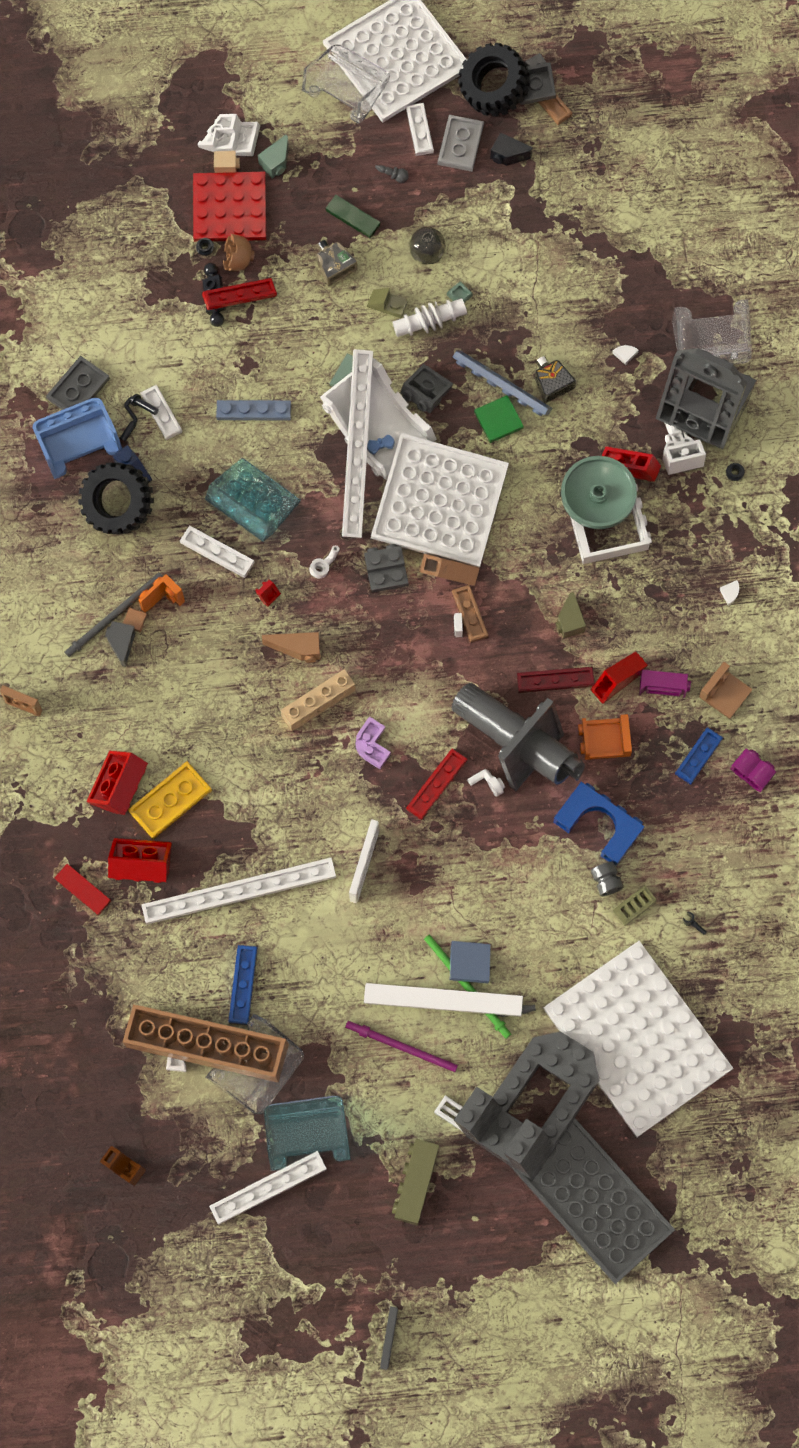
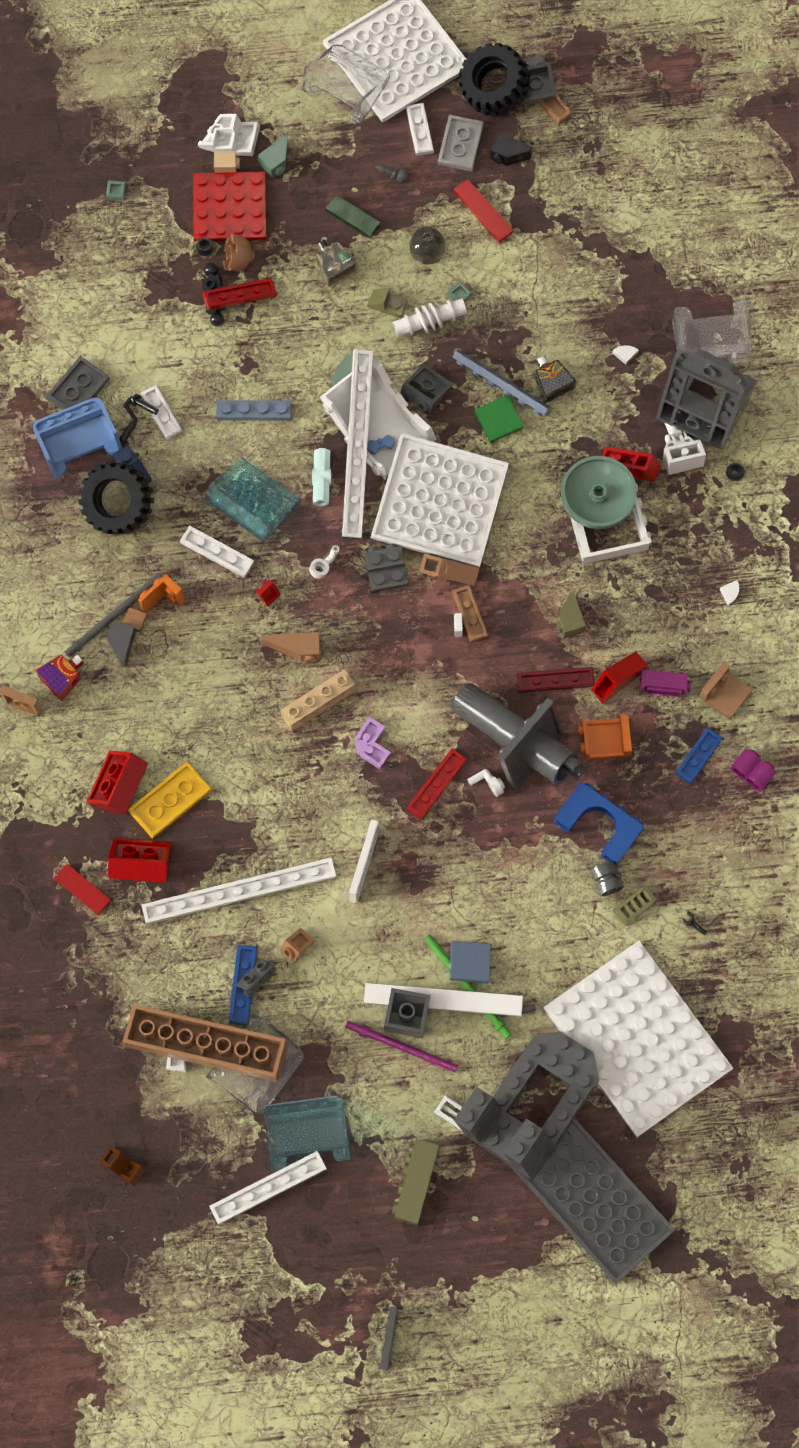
none -> torso [35,655,84,701]
none -> sand green tile [106,180,126,201]
none -> dark grey hinge [236,959,276,997]
none -> medium nougat bracket [281,928,315,962]
none -> light aqua piece [312,448,331,506]
none -> dark grey slope [384,988,430,1039]
none -> red tile [454,179,513,243]

